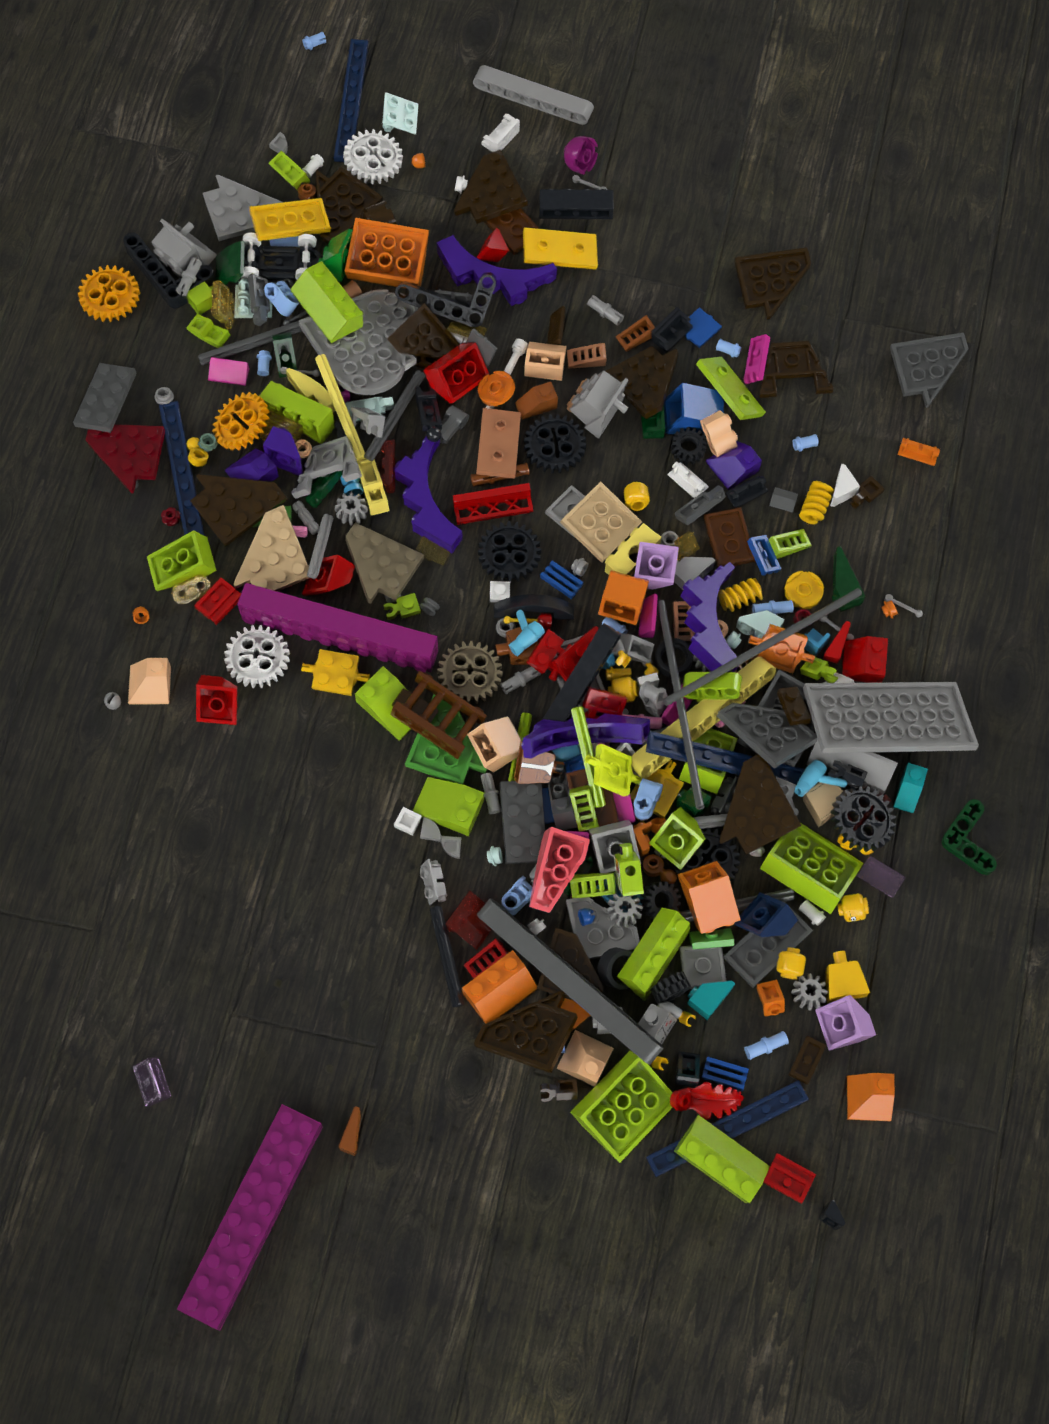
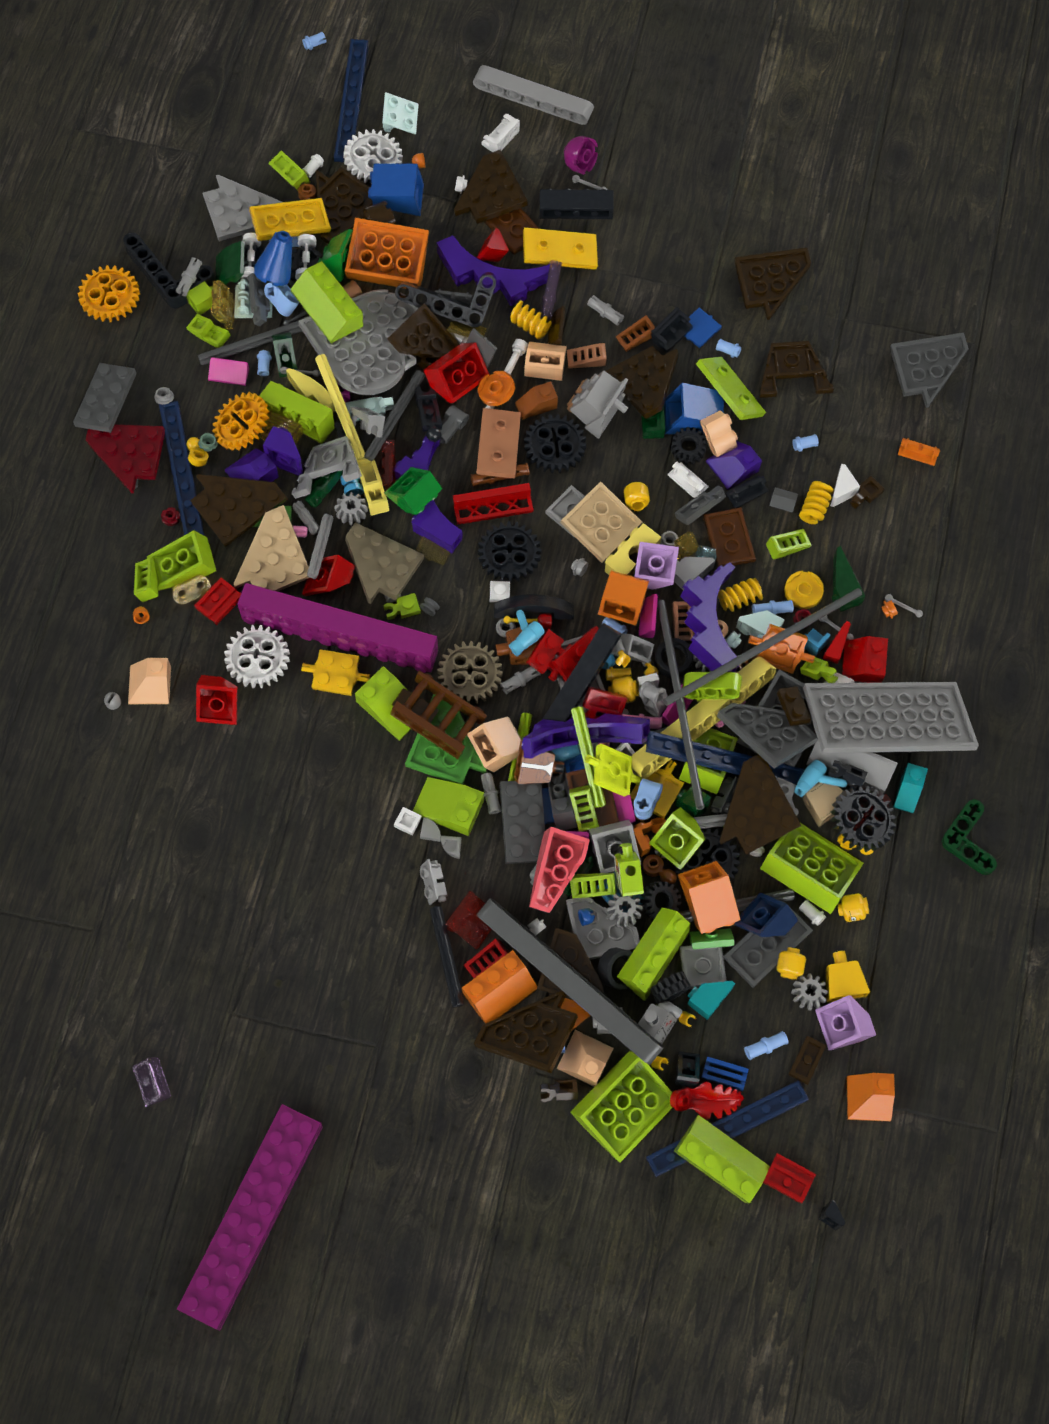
light grey piece [152,219,217,278] -> none
light grey tile [269,132,288,154] -> none
light nougat plate [295,439,312,458] -> none
dark orange slope [339,1106,361,1156] -> none
light aqua plate [487,846,503,866] -> none
light blue piece [501,876,533,915] -> none
blue tile [540,560,583,600] -> none
dark pink hinge [744,334,770,384] -> none
blue tile [747,535,781,576] -> none
orange bracket [757,980,785,1016] -> none
clear purple slope [857,856,905,898] -> none
none -> lime slope [134,557,158,602]
none -> blue cone [254,231,293,286]
none -> blue slope [368,164,424,216]
none -> green slope [384,467,443,515]
none -> yellow piece [510,300,552,339]
none -> clear purple pin [541,260,562,319]
none -> clear light blue hose [696,545,717,559]

